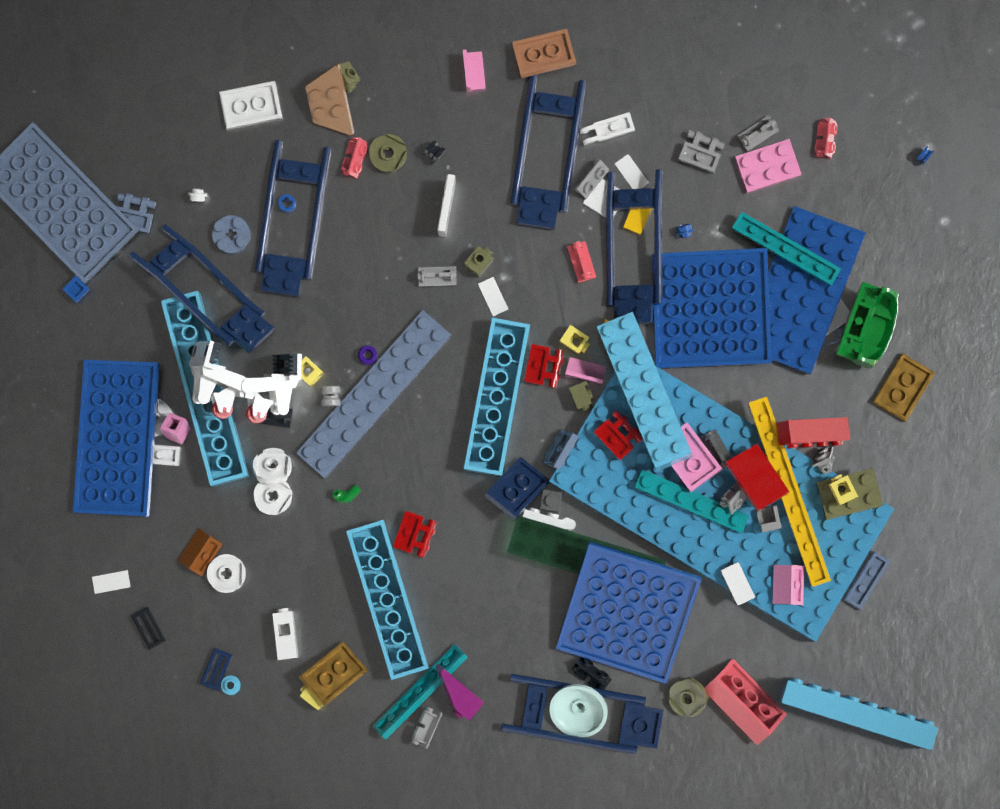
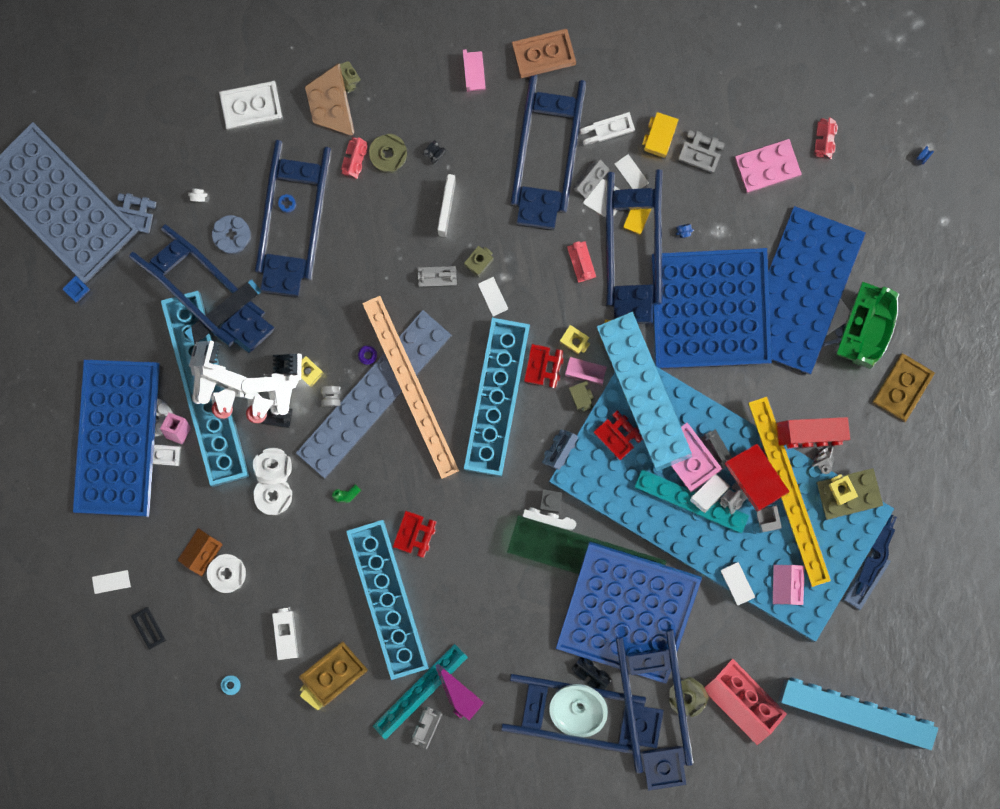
dark blue tile [200,648,233,691] -> none
dark blue plate [485,457,550,520] -> none
teal plate [732,212,841,286] -> none
light grey hinge [737,115,779,152] -> none
none -> black sticker [185,280,261,344]
none -> light nougat plate [362,296,459,479]
none -> dark blue plate [616,629,693,791]
none -> yellow brick [642,112,679,158]
none -> white tile [690,474,730,513]
none -> dark blue piece [855,514,898,597]

